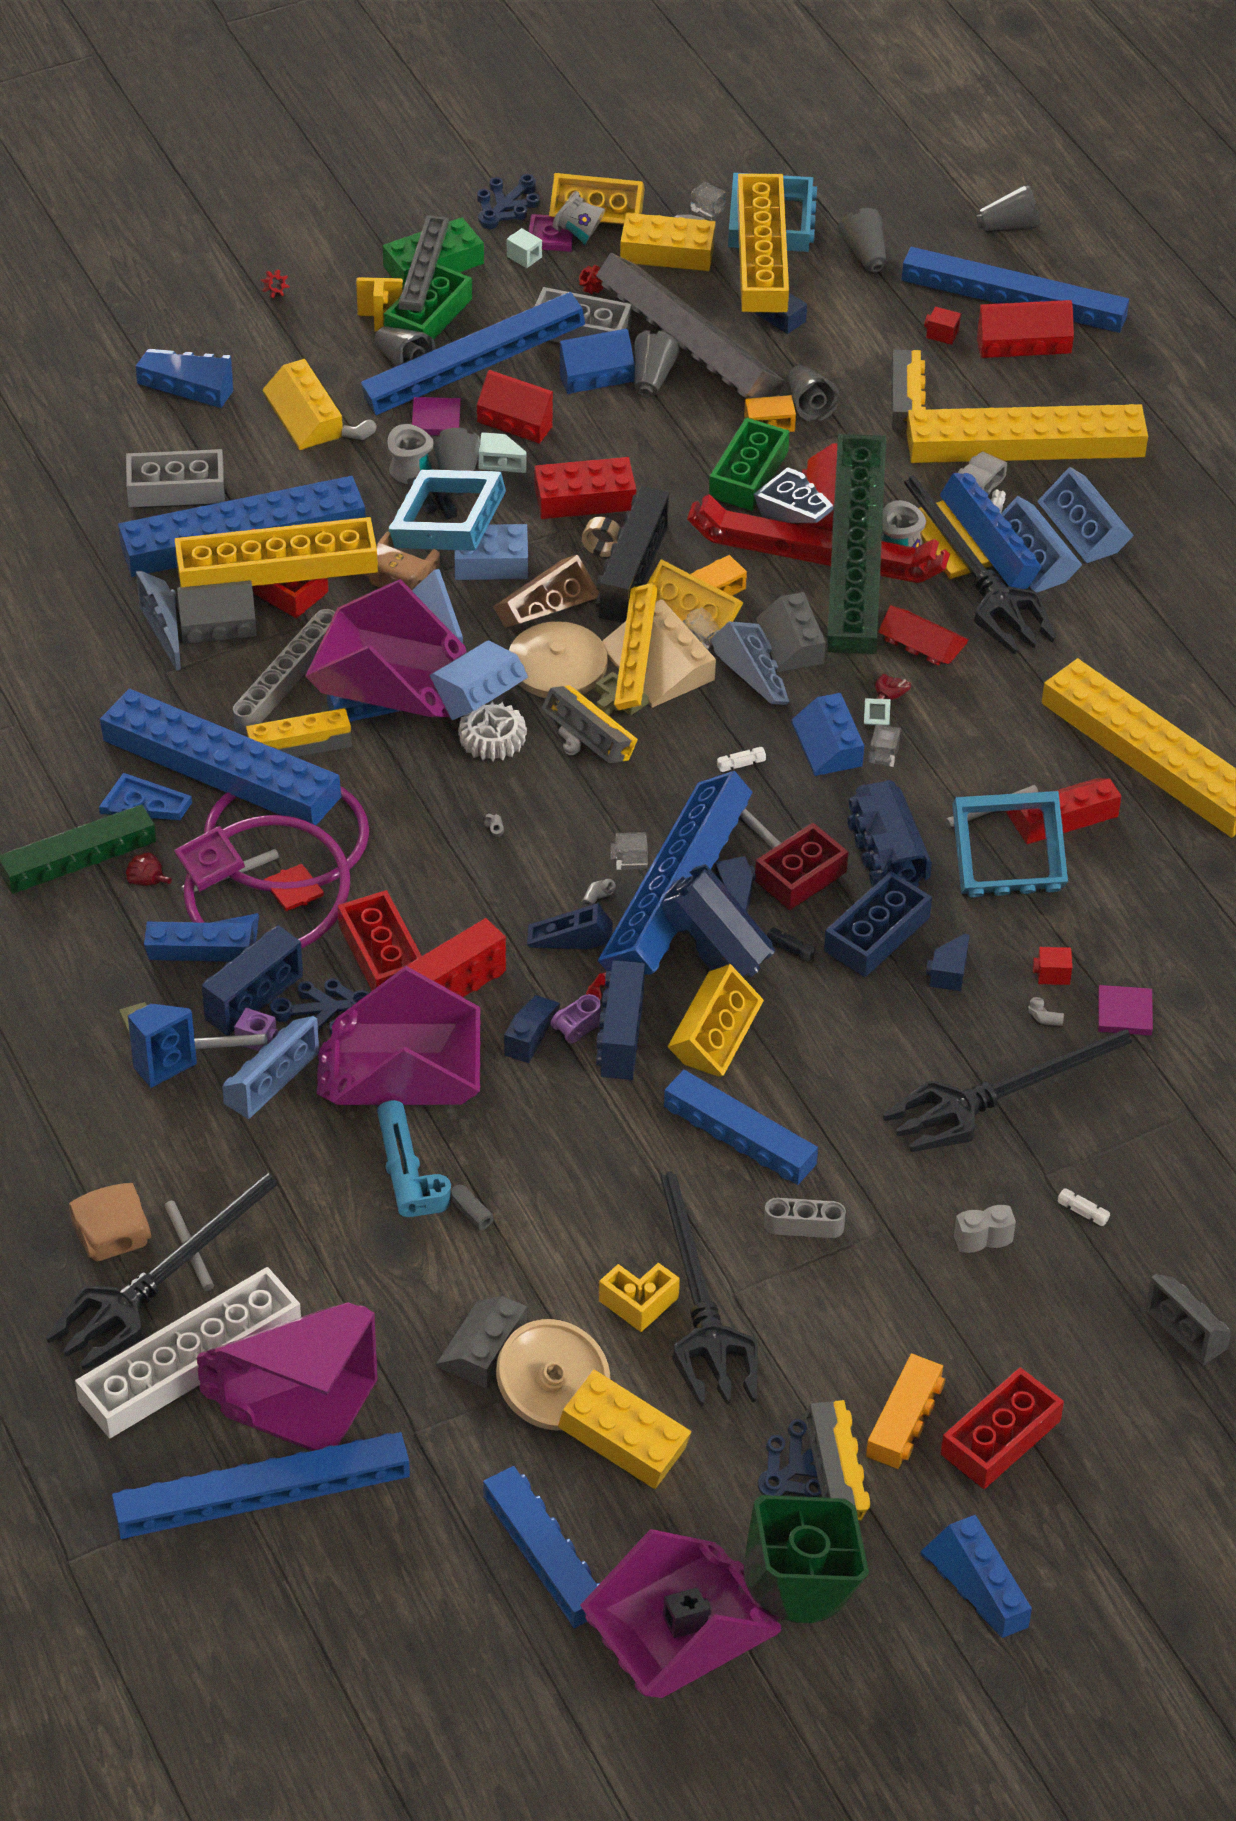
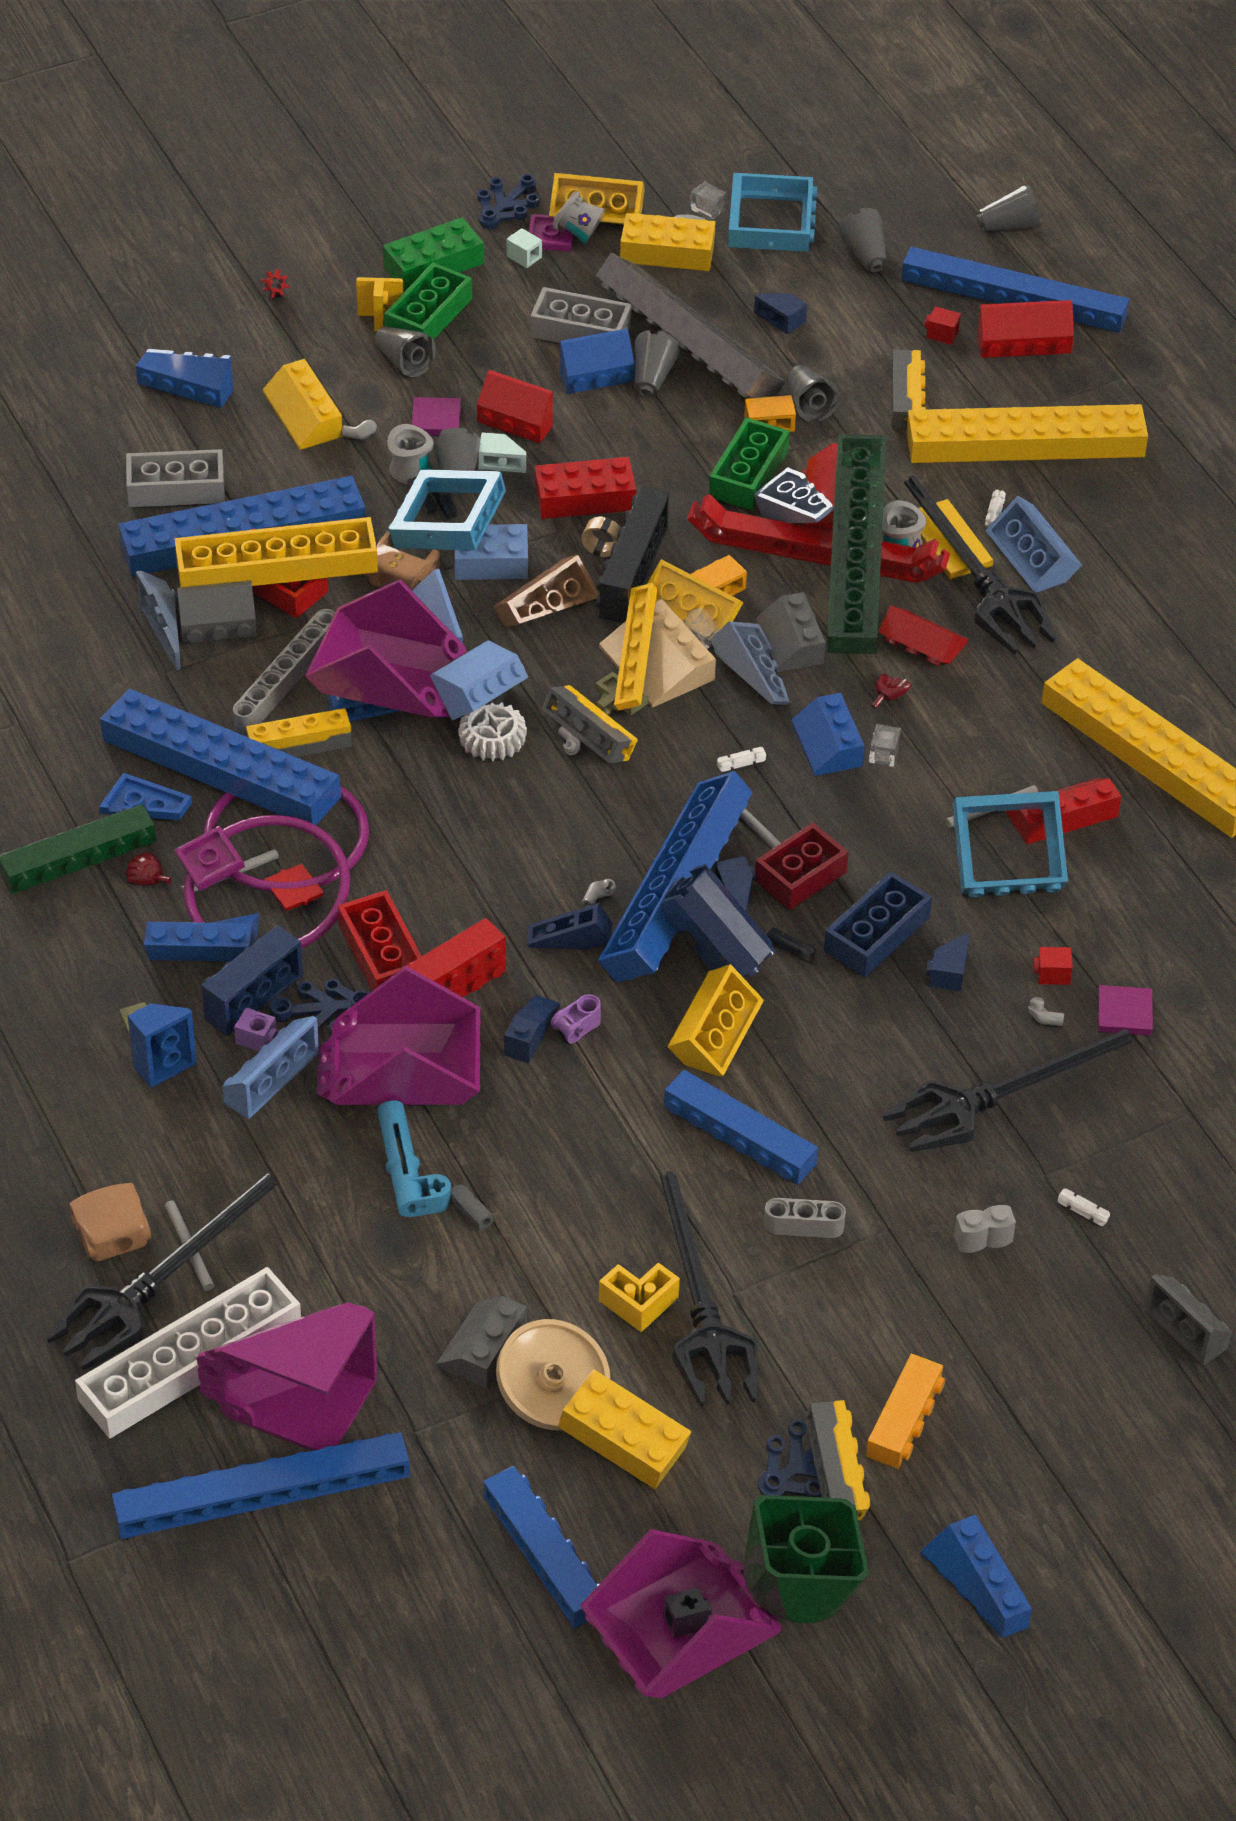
light grey bar [194,1034,267,1049] -> none
blue brick [361,291,586,415] -> none
dark grey tile [399,215,449,312] -> none
light grey arm [484,813,504,837] -> none
tan dish [509,622,607,698] -> none
red gear [579,265,605,294] -> none
red piece [586,973,606,1000] -> none
dark blue brick [596,960,645,1080] -> none
clear brick [610,832,648,870] -> none
yellow brick [737,174,789,313] -> none
dark blue brick [847,780,932,888] -> none
light aqua brick [864,698,890,726] -> none
blue brick [940,473,1042,589] -> none
red brick [940,1367,1064,1489] -> none
light grey brick [958,452,1007,495] -> none
medium blue slope [1037,467,1134,563] -> none

